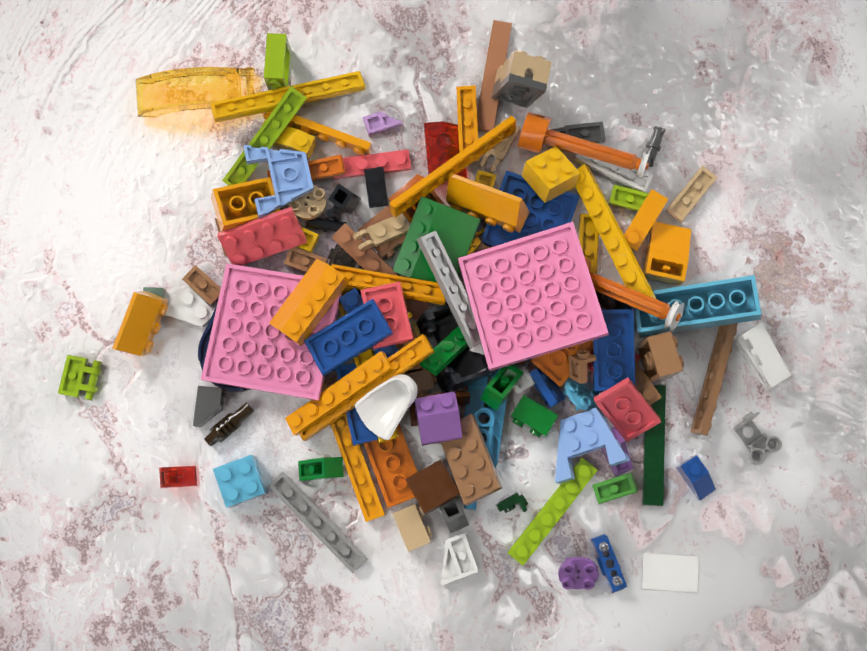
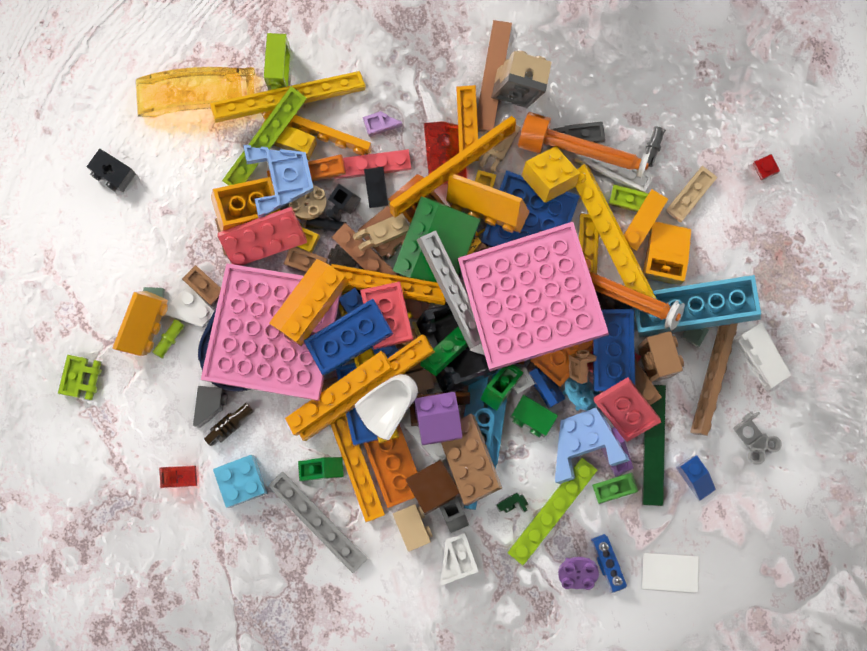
none -> black brick [86,148,136,192]
none -> lime pin [152,319,185,359]
none -> sand green plate [681,328,709,347]
none -> red plate [752,154,780,180]

